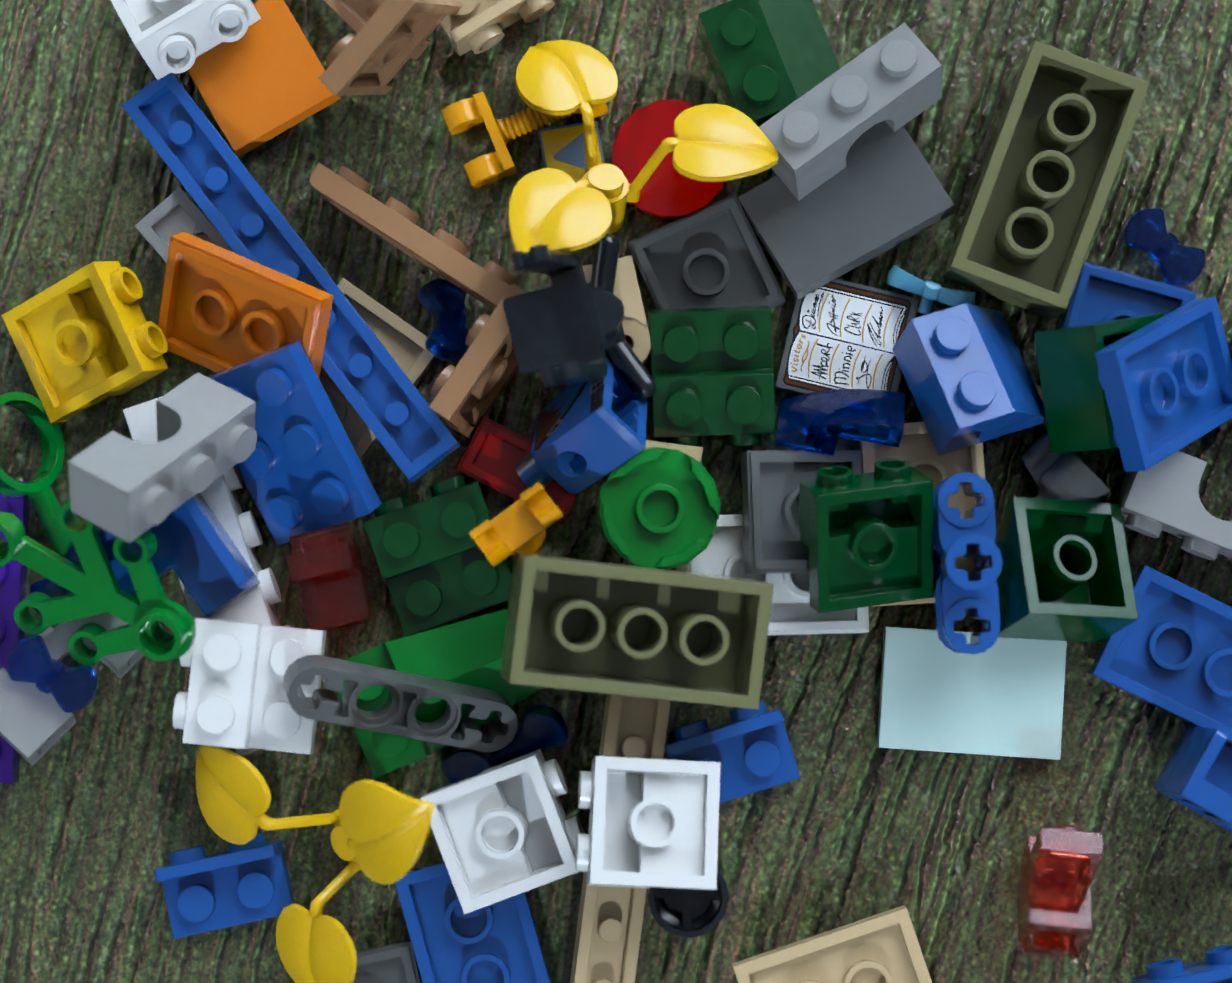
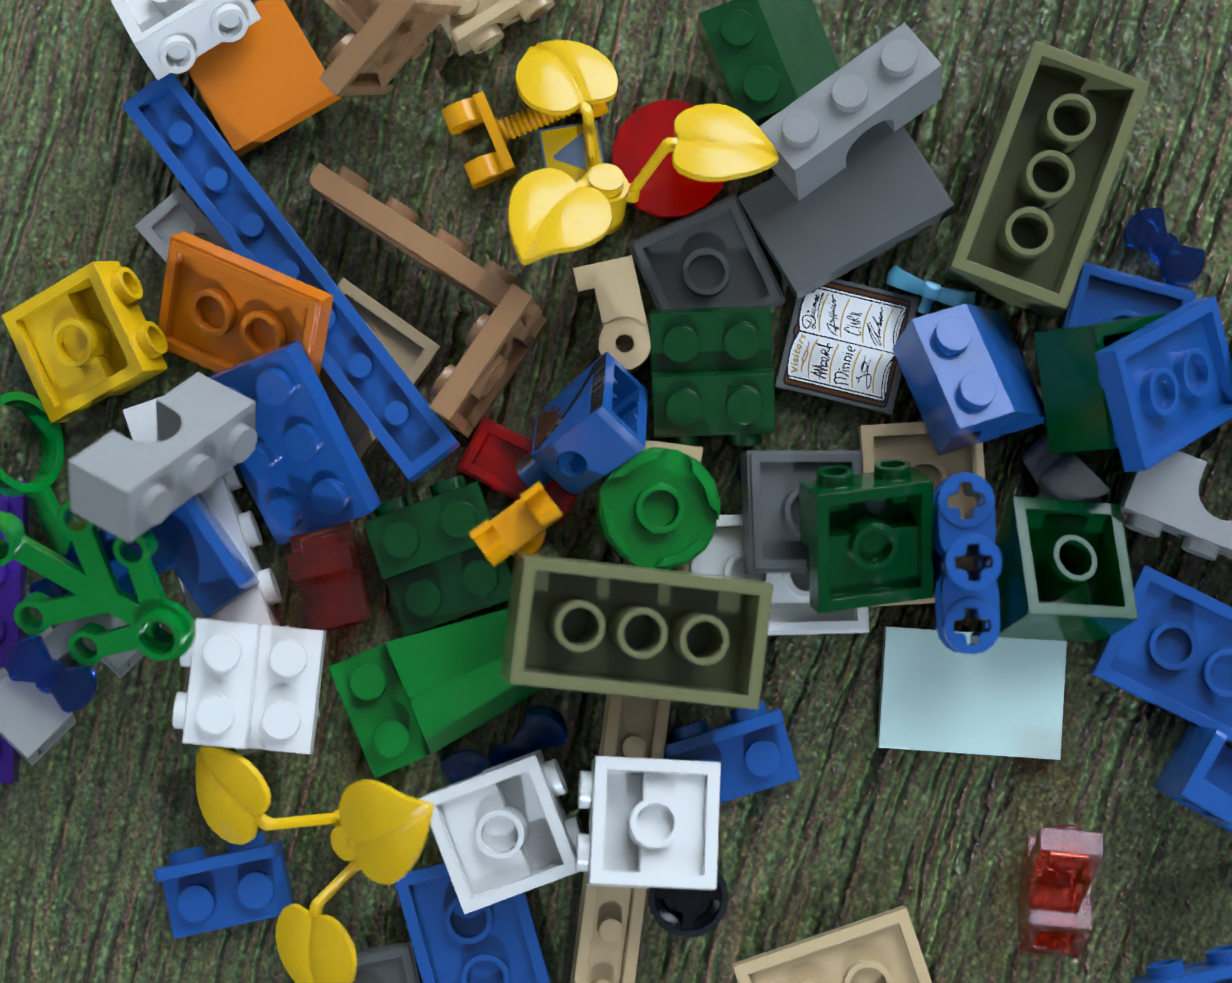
dark grey beam [283,655,518,752] -> none
clear blue piece [417,279,469,362] -> none
black piece [503,233,656,399] -> none
clear blue slope [774,389,906,456] -> none

